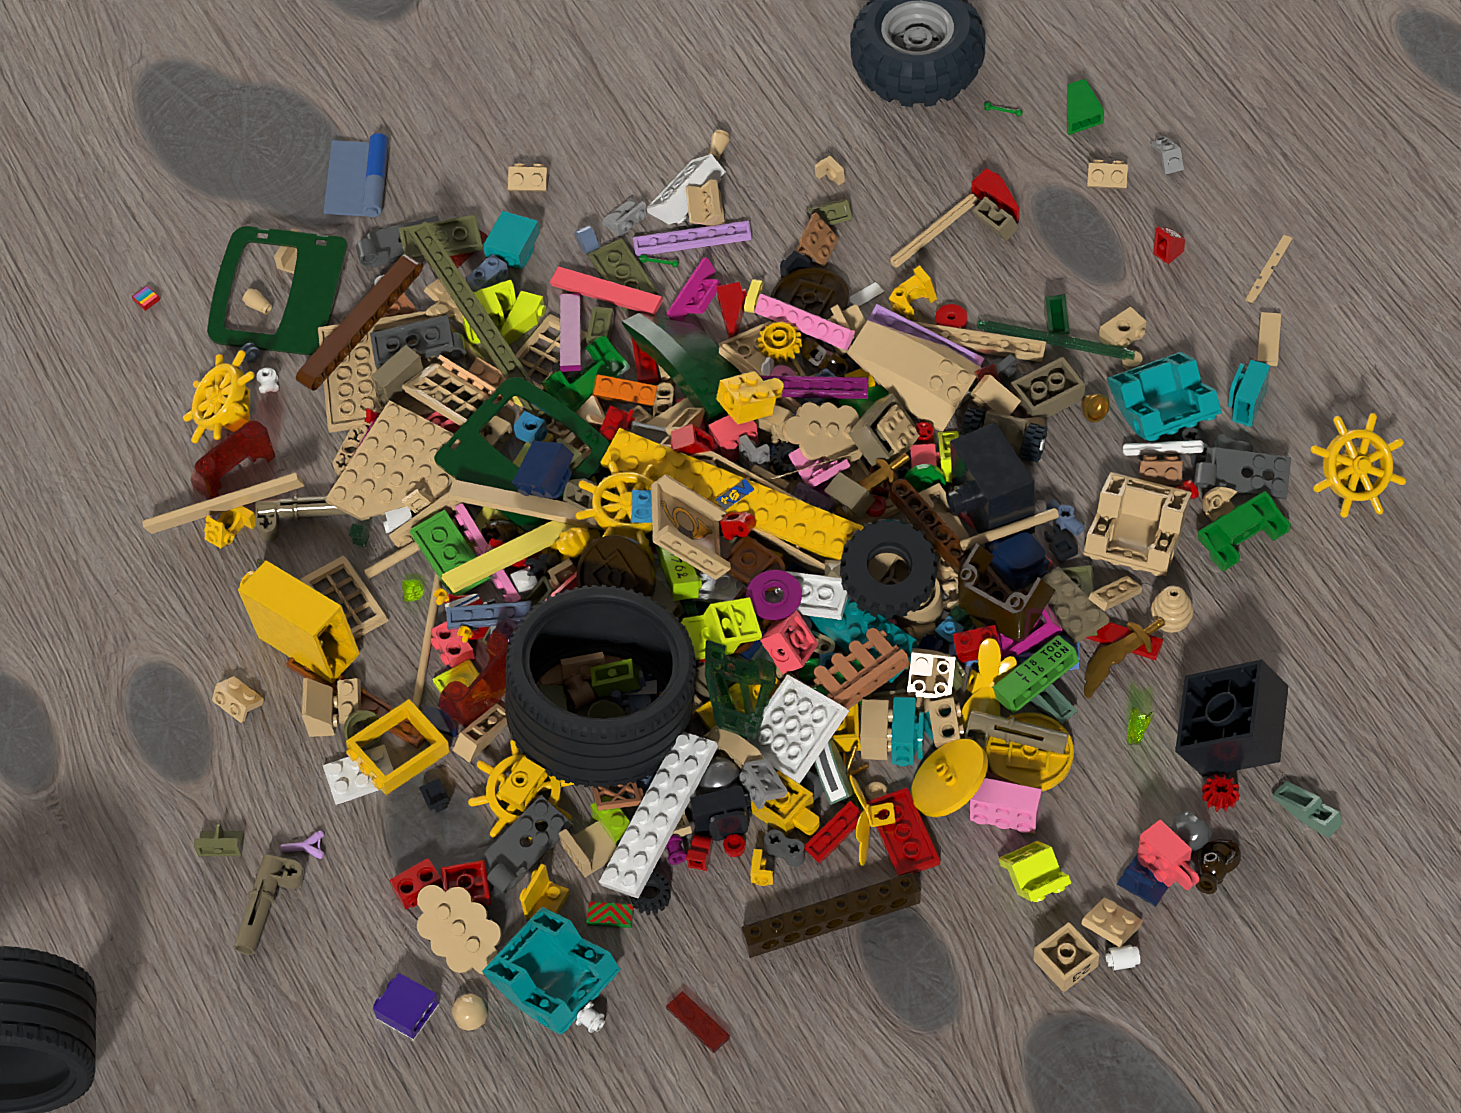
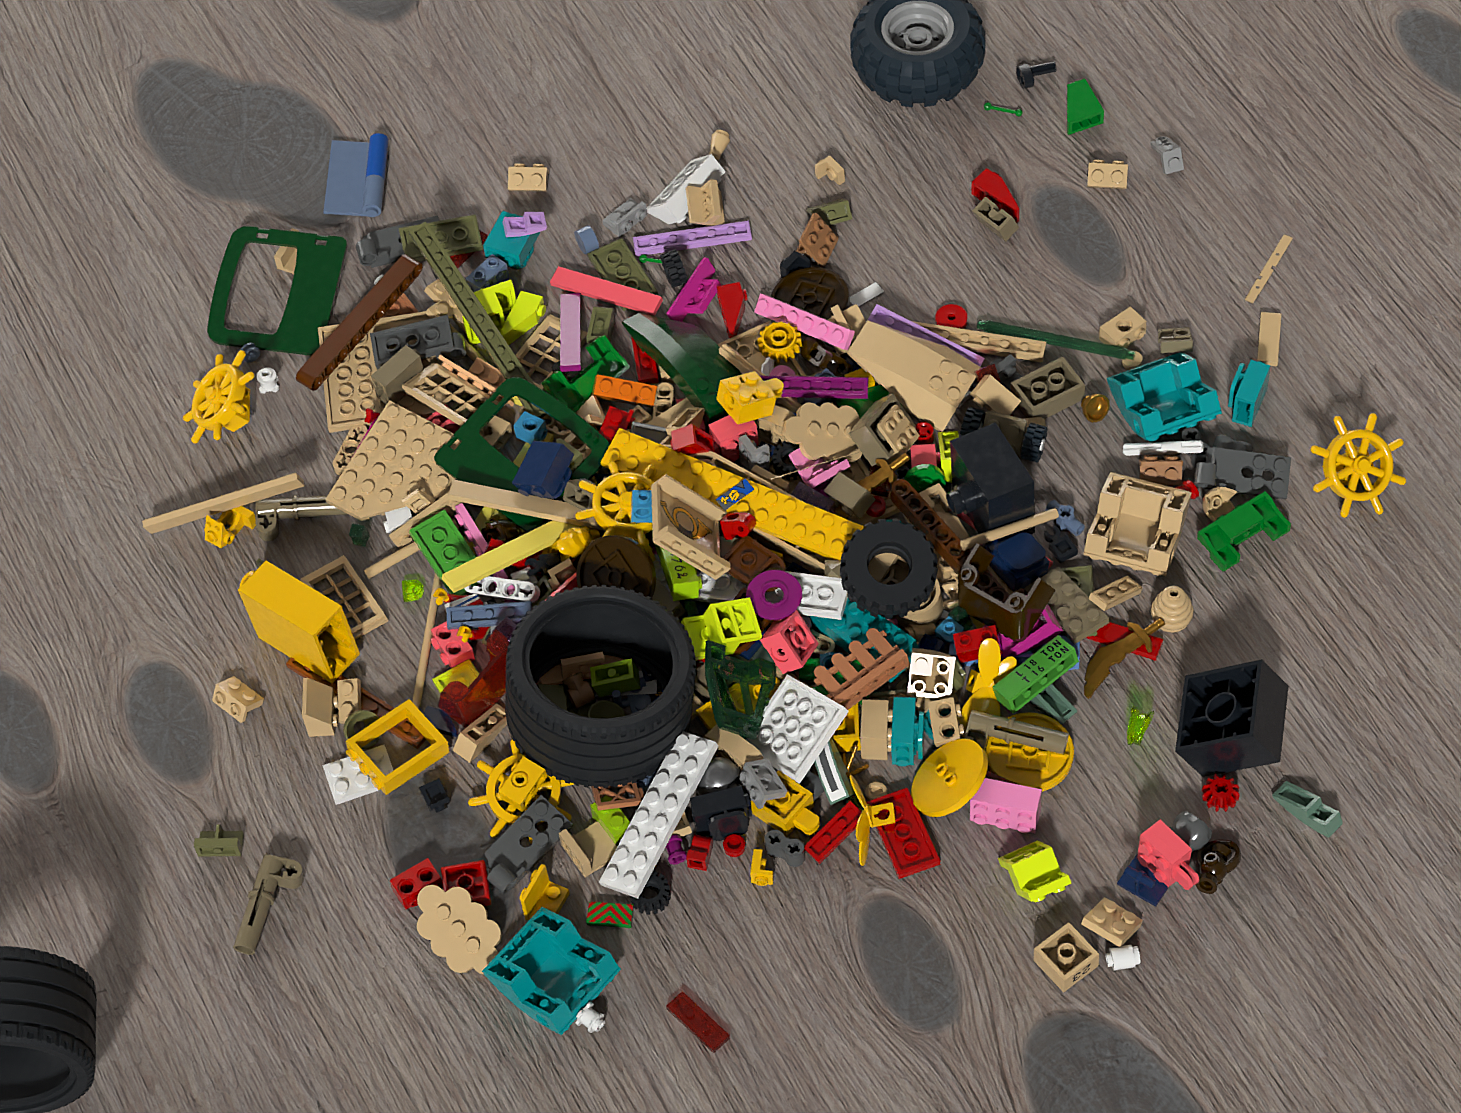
tile [132,285,160,311] -> none
clear red windscreen [190,421,276,500] -> none
tan cone [242,288,272,315] -> none
lavender piece [280,830,324,859] -> none
dark purple piece [373,973,439,1040] -> none
tan hair [451,993,488,1031] -> none
dark brown brick [741,872,920,958] -> none
light yellow beam [744,279,764,314] -> none
yellow tile [889,265,937,321] -> none
tan axle [890,193,977,268] -> none
dark green slope [1044,294,1070,337] -> none
red slope [1153,227,1185,264] -> none
none -> white beam [464,576,540,603]
none -> lavender slope [503,212,547,237]
none -> black tyre [660,249,688,288]
none -> black piece [1016,61,1057,89]
none -> dark tan brick [1158,327,1193,353]

